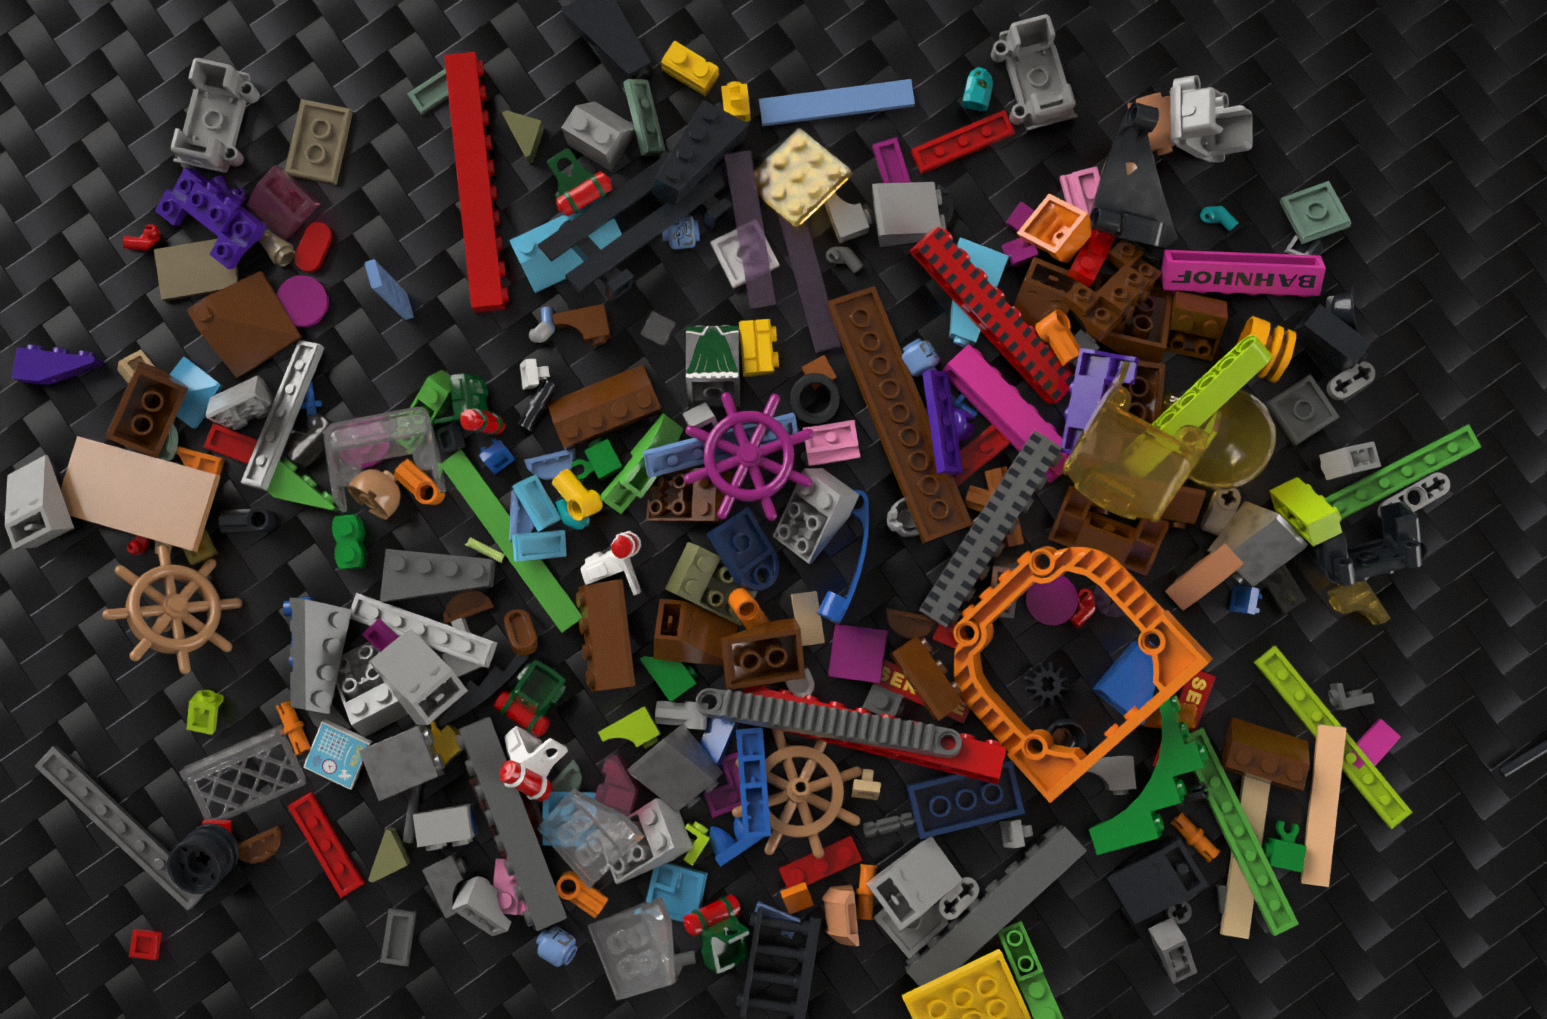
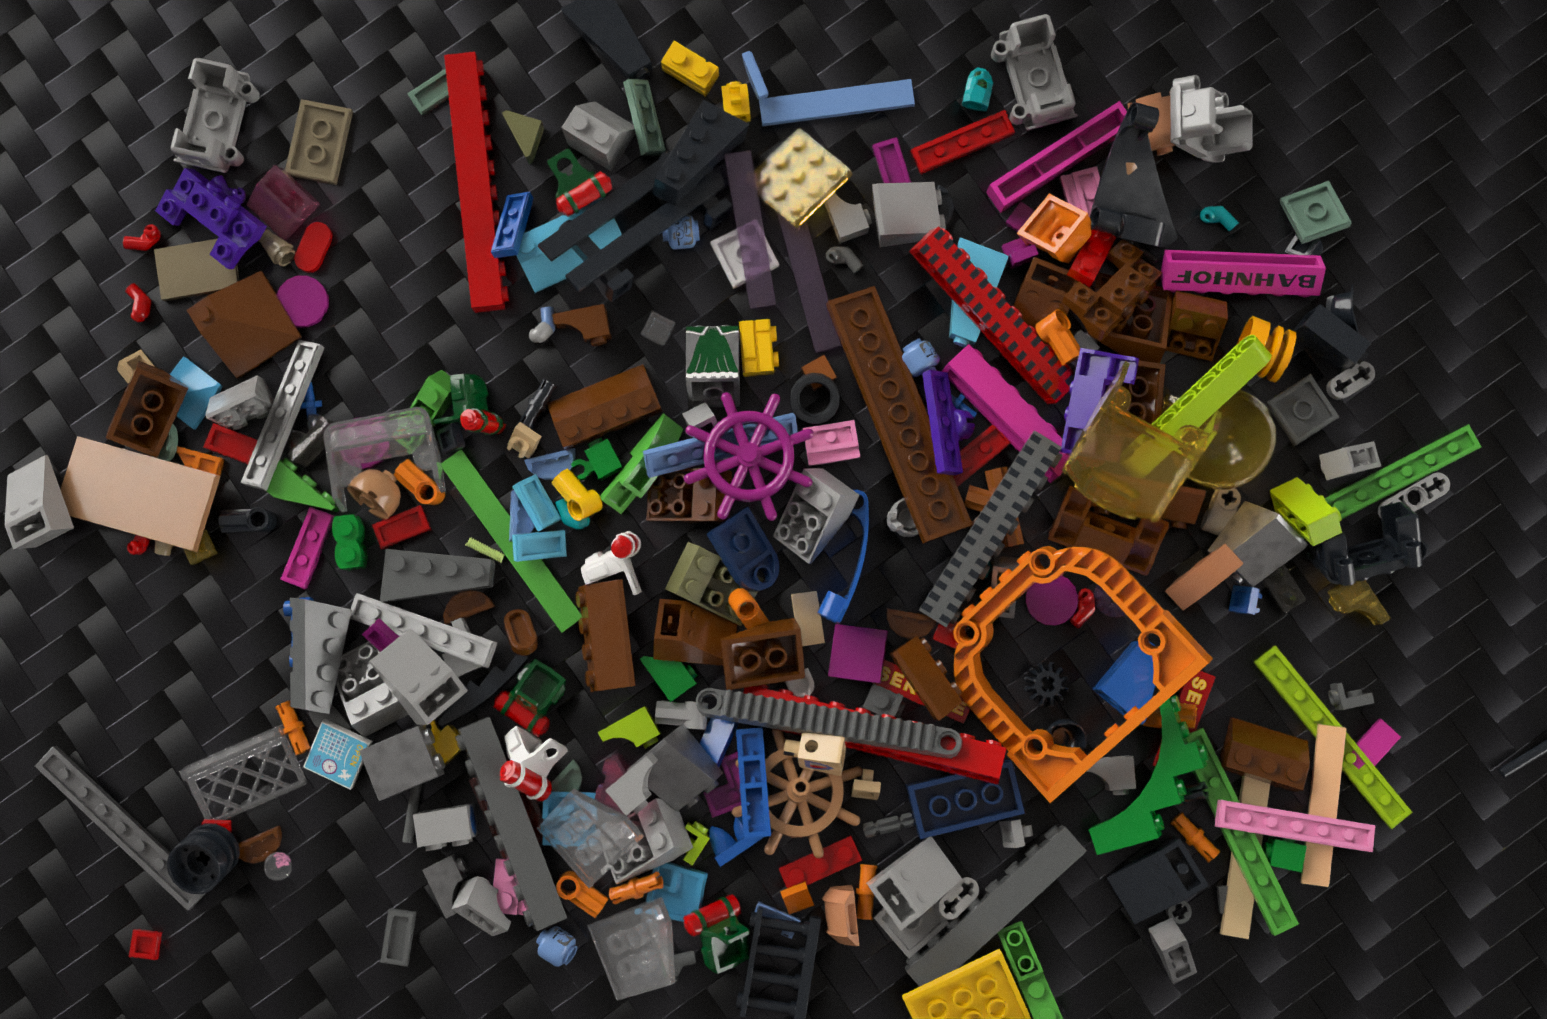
dark purple slope [12,345,104,385] -> none
medium nougat piece [103,545,243,674] -> none
lime bracket [187,690,224,735] -> none
red tile [288,792,365,898] -> none
medium blue tile [365,259,414,320] -> none
olive slope [368,827,412,882] -> none
blue tile [479,439,515,475] -> none
white tile [520,359,550,390] -> none
none -> red arm [125,283,151,322]
none -> clear tile [264,852,292,880]
none -> dark pink tile [280,507,335,589]
none -> red tile [372,505,431,549]
none -> blue tile [491,192,534,258]
none -> tan tile [507,422,542,459]
none -> light grey arch [605,752,658,816]
none -> orange pin [609,872,664,905]
none -> medium blue tile [742,51,768,100]
none -> tan torso [783,732,846,776]
none -> dark pink brick [986,101,1127,213]
none -> bright pink tile [1215,800,1375,852]

